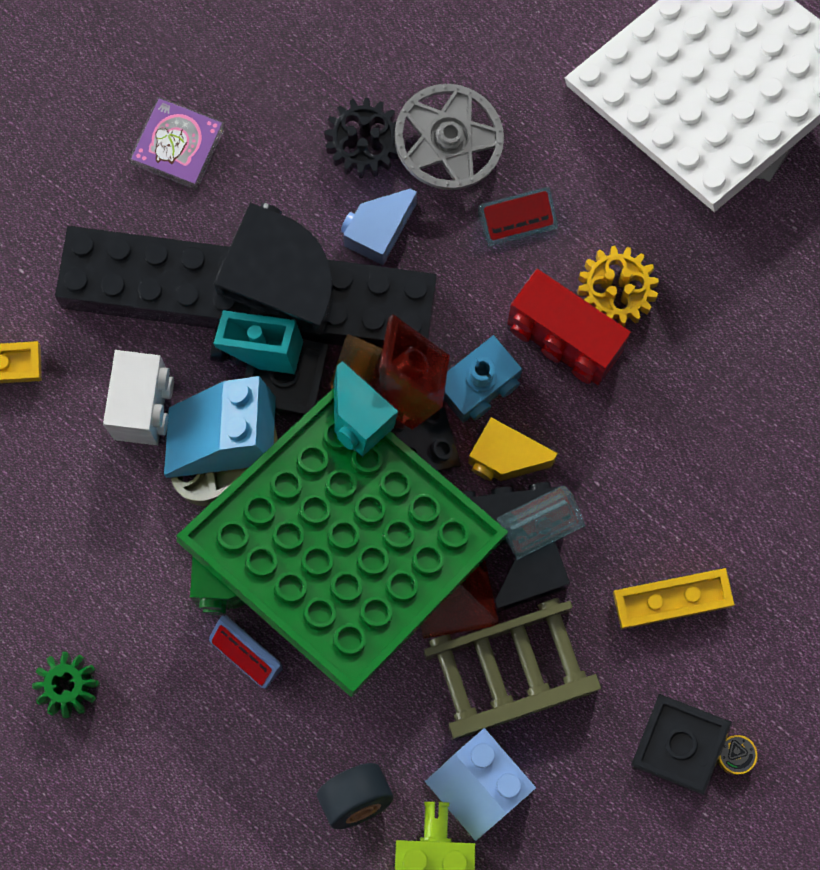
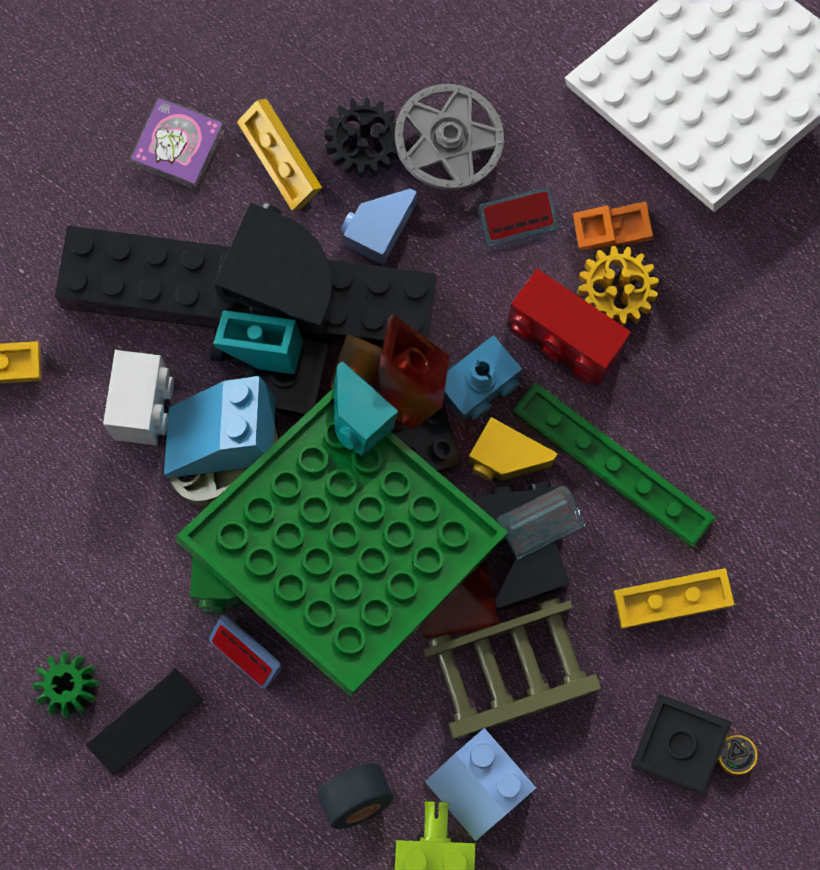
none -> black slope [86,669,202,776]
none -> yellow plate [237,99,322,211]
none -> green tile [512,382,716,549]
none -> orange slope [572,201,655,250]

